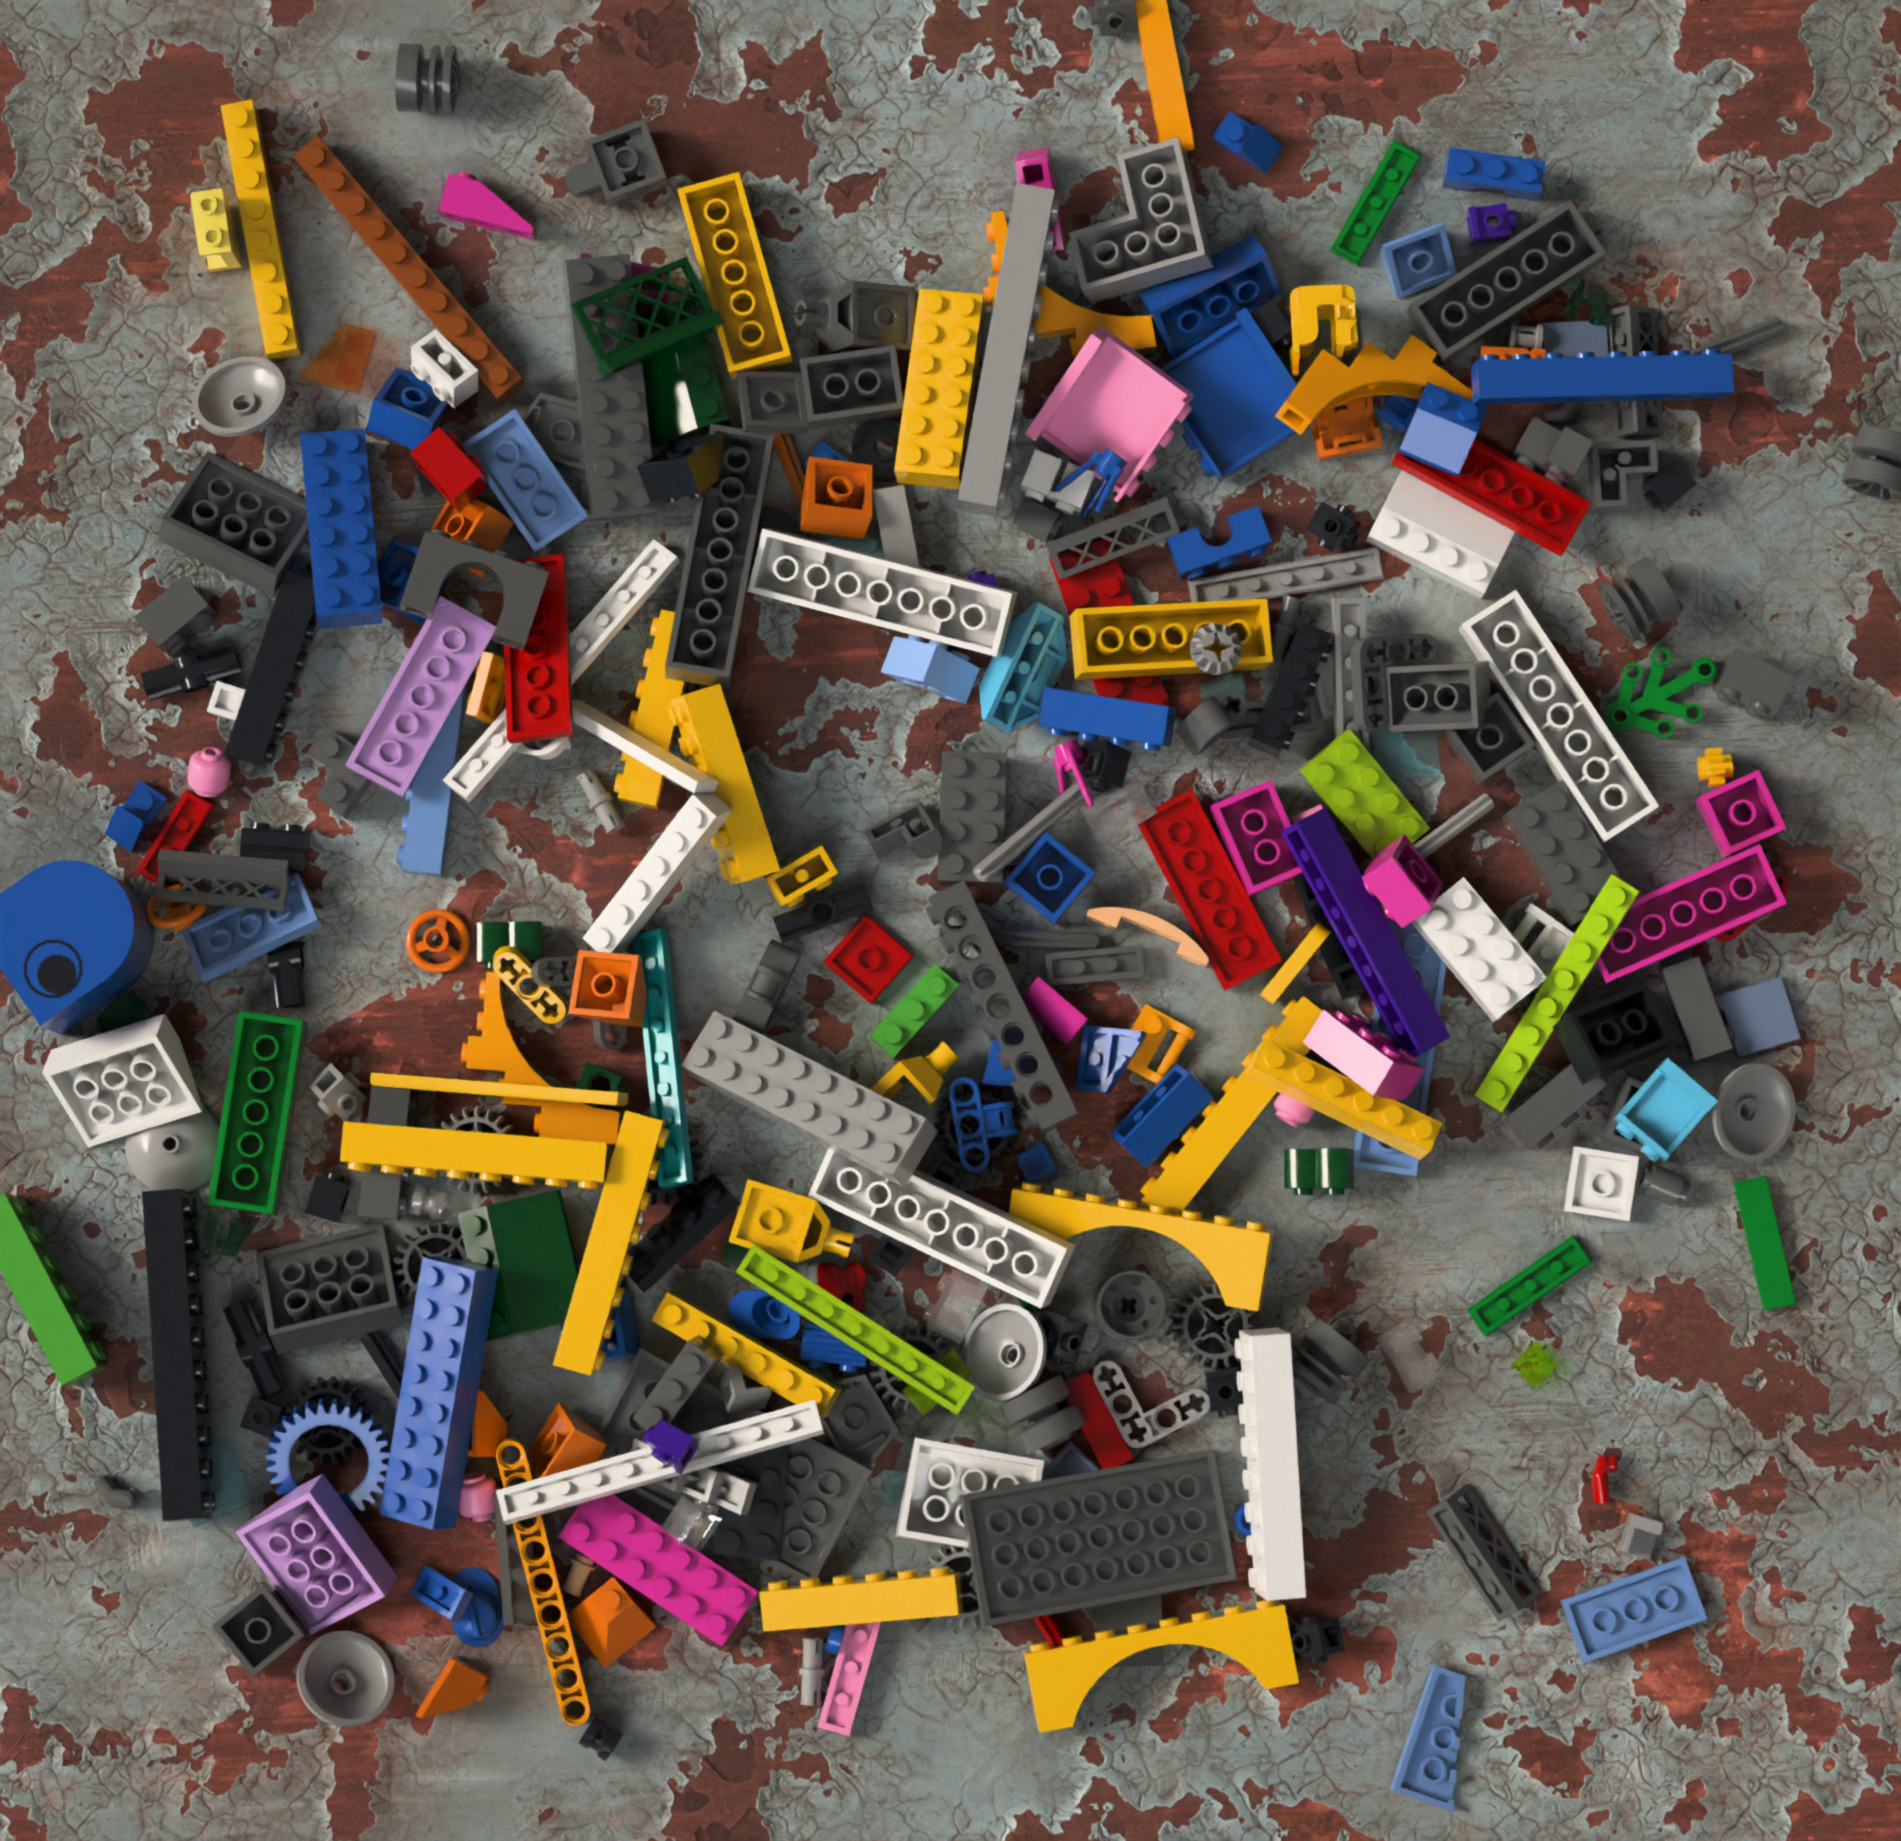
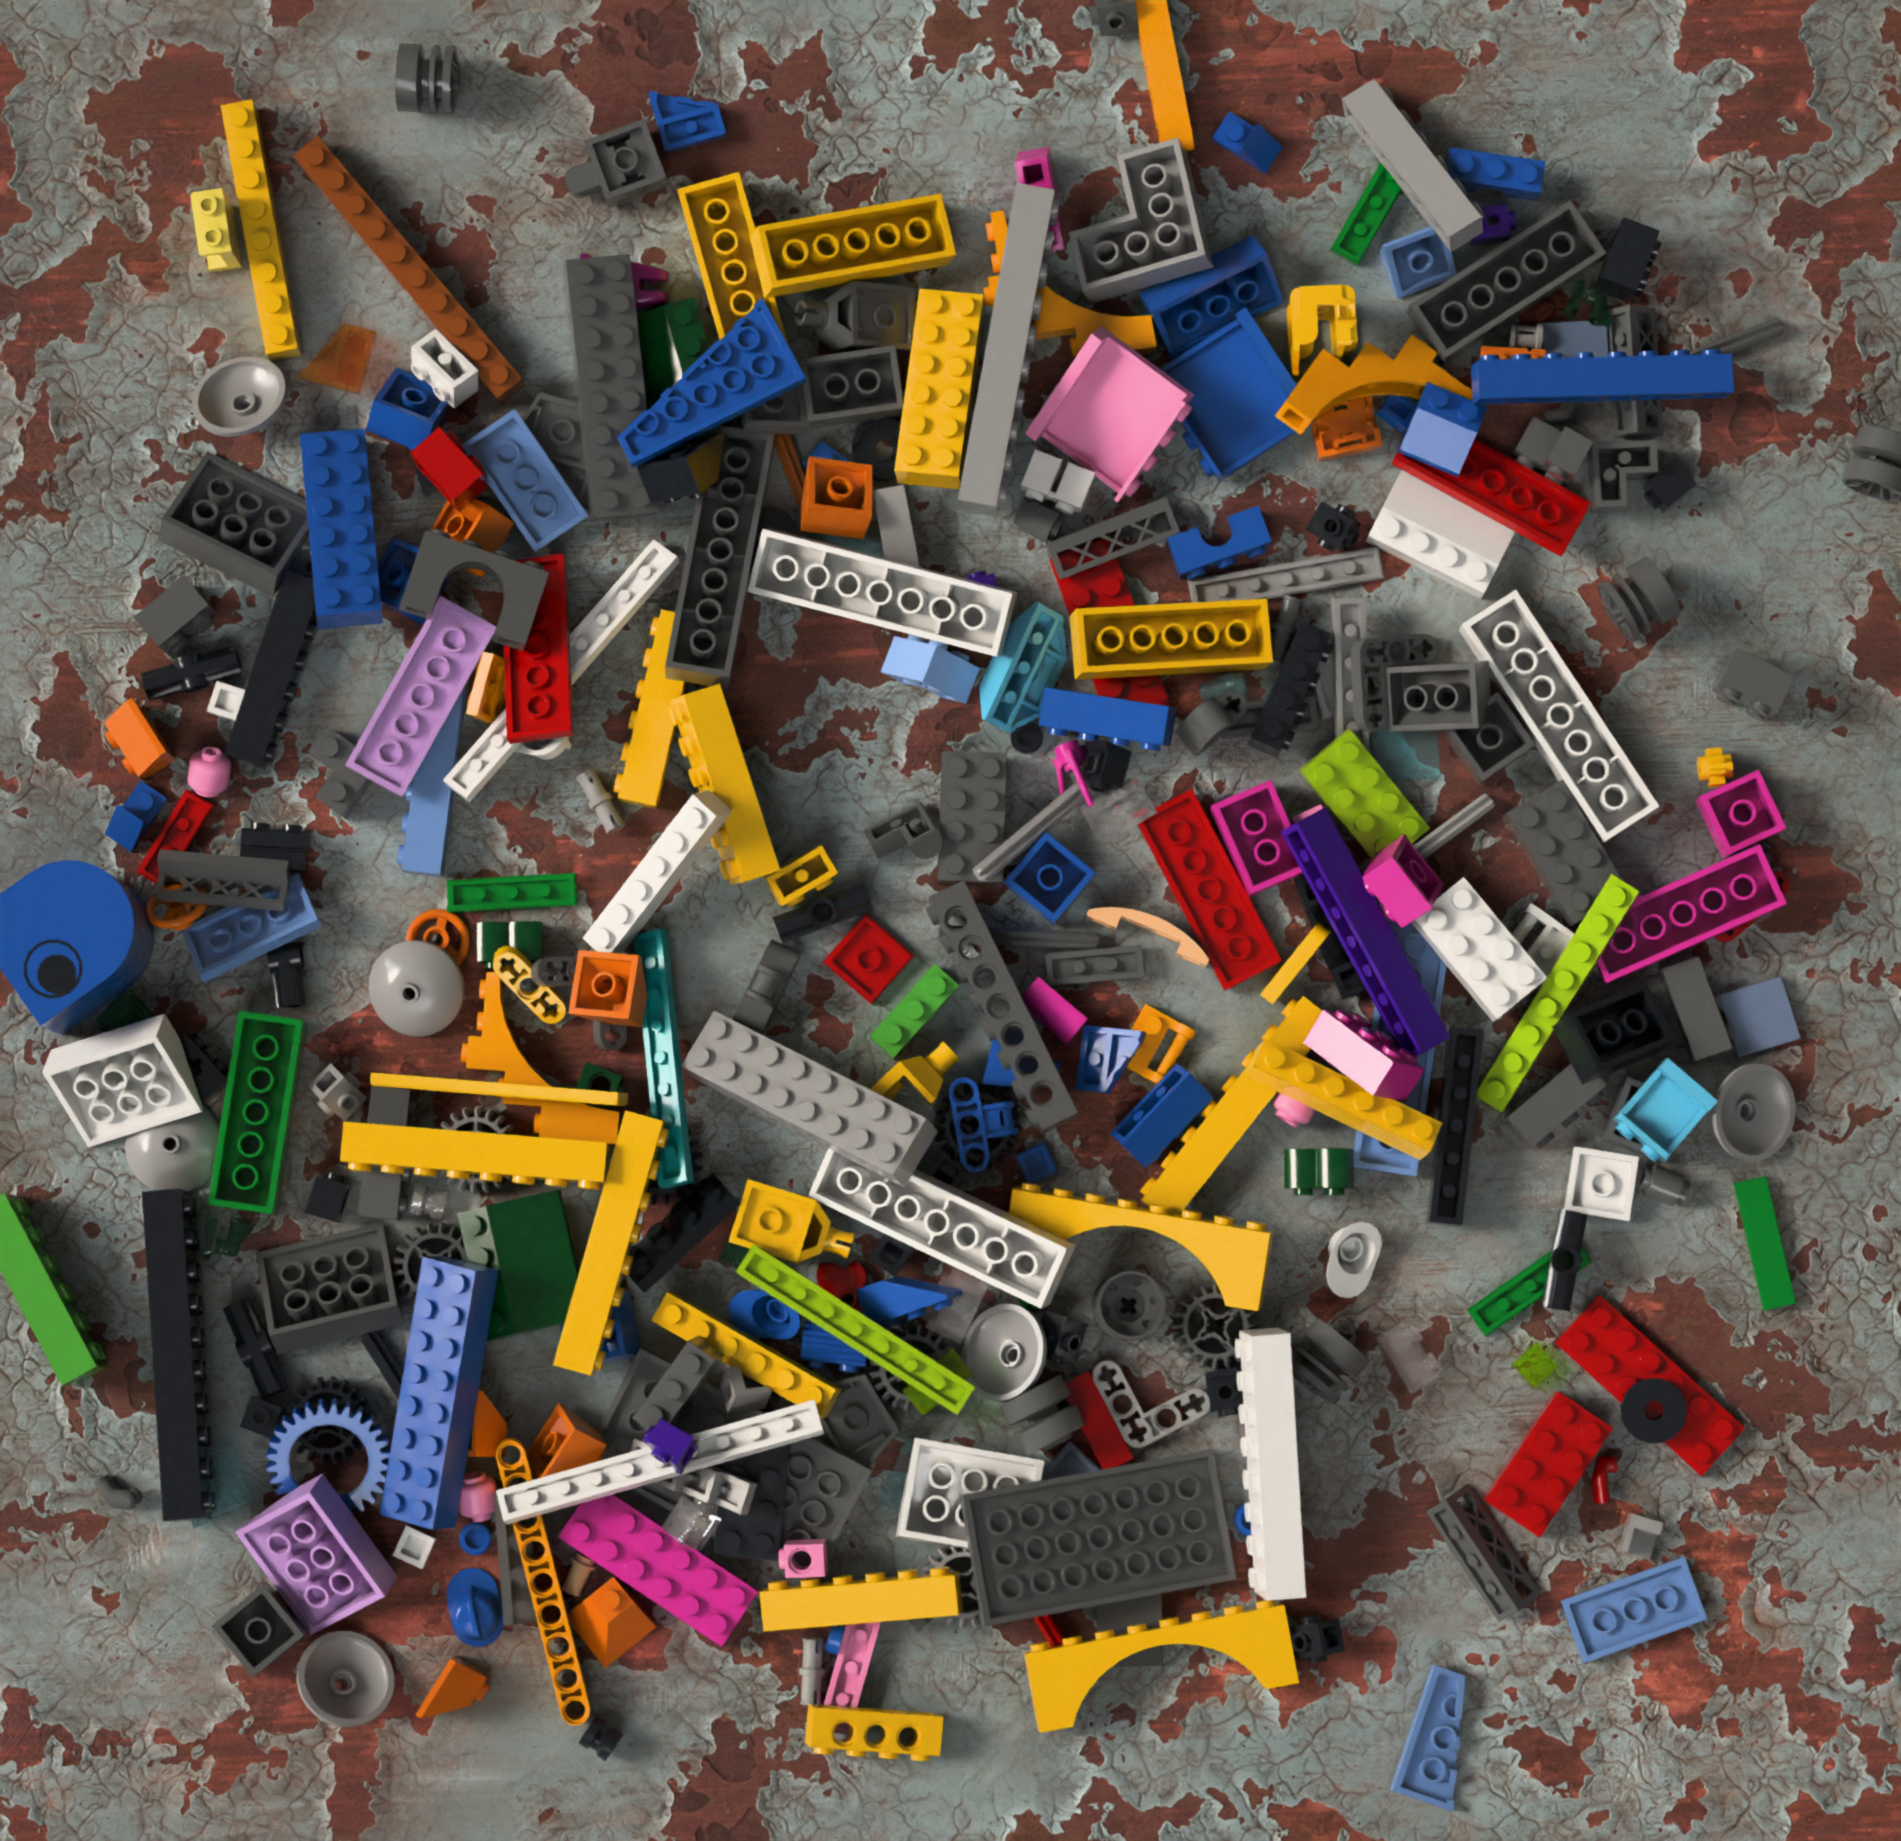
blue plate [410,1565,474,1623] -> none
dark pink slope [439,172,536,241] -> none
dark green fence [571,256,723,378] -> none
tile [572,700,718,793] -> none
blue plant [1055,448,1127,519] -> none
light grey gear [1190,622,1242,675] -> none
black window [1251,294,1292,351] -> none
green plant [1603,647,1718,739] -> none
none -> orange slope [104,697,176,780]
none -> black brick [178,1032,229,1106]
none -> light grey dish [368,940,465,1037]
none -> white plate [392,1525,437,1569]
none -> green tile [446,873,578,913]
none -> blue tile [459,1522,493,1555]
none -> blue wing [617,298,806,468]
none -> blue wing [648,91,727,154]
none -> yellow brick [750,194,956,298]
none -> bright pink brick [779,1539,828,1578]
none -> yellow brick [805,1704,944,1761]
none -> blue slope [856,1276,963,1329]
none -> black tile [1010,722,1043,755]
none -> white piece [1326,1222,1382,1298]
none -> light grey brick [1342,79,1484,252]
none -> black brick [1426,1027,1484,1227]
none -> red brick [1482,1391,1613,1538]
none -> black piece [1541,1209,1587,1312]
none -> red plate [1555,1295,1745,1476]
none -> black brick [1594,217,1662,304]
none -> black tile [1620,1378,1687,1443]

